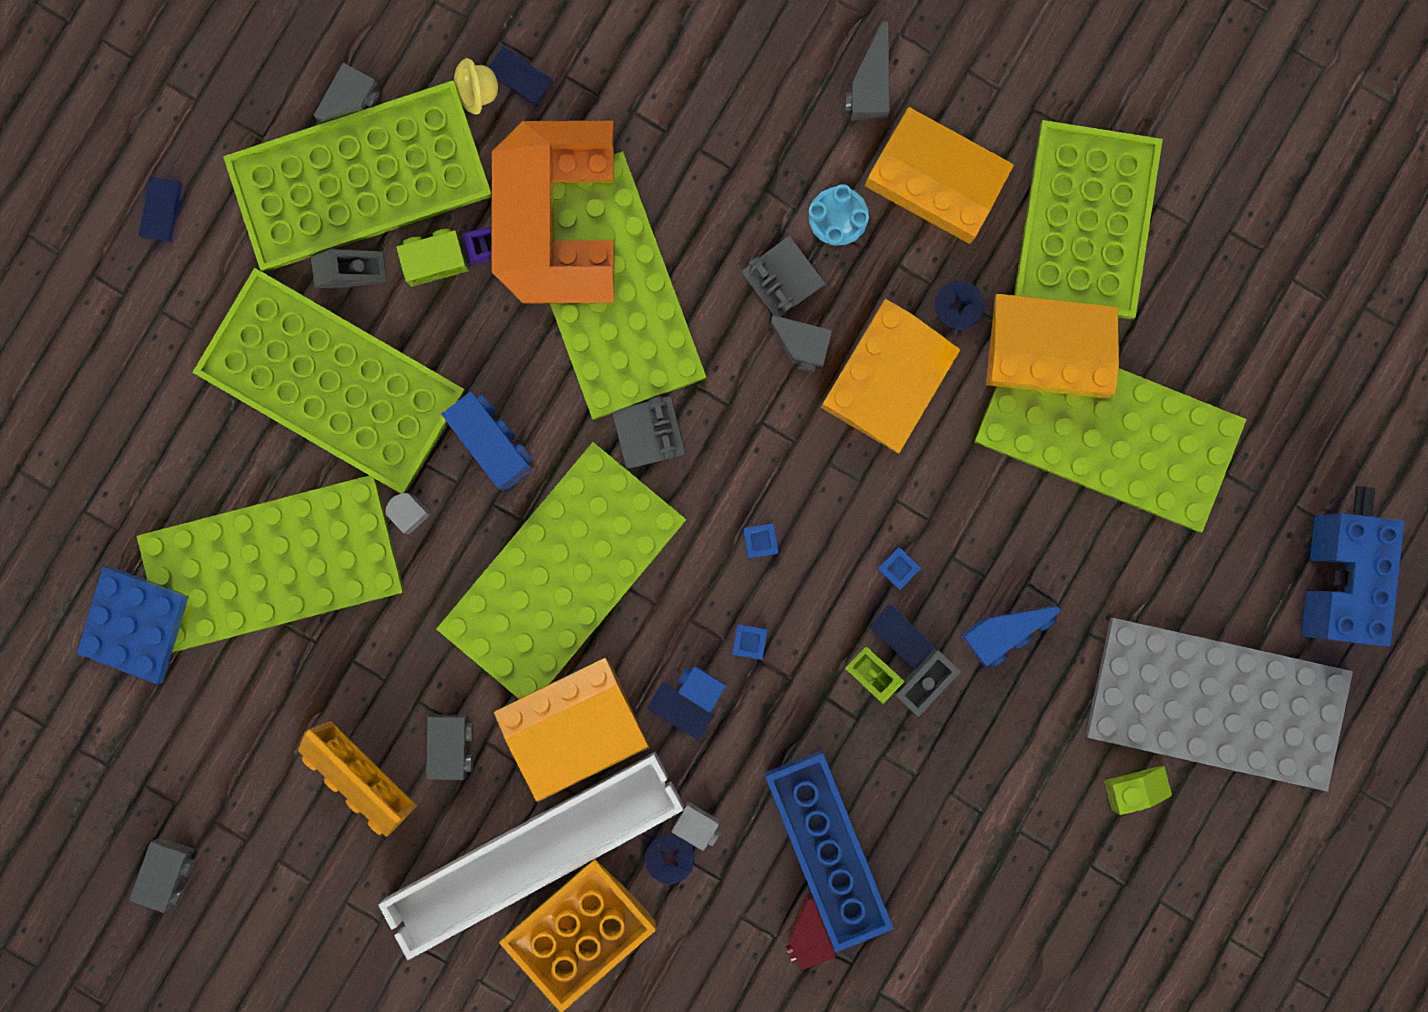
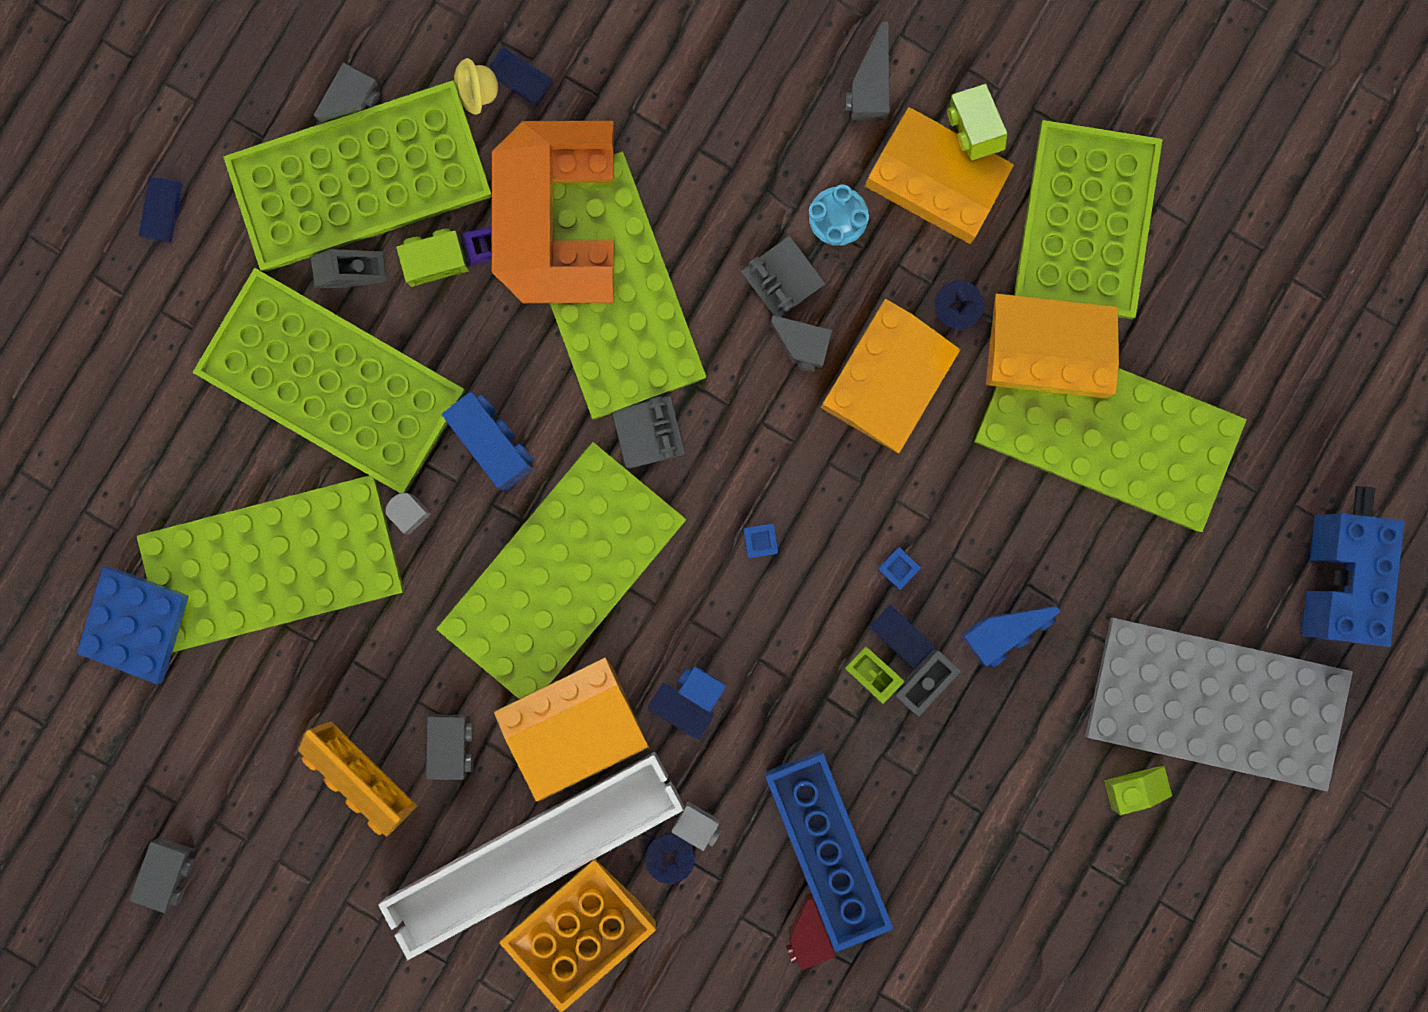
blue tile [732,624,767,660] -> none
none -> lime brick [947,84,1007,161]

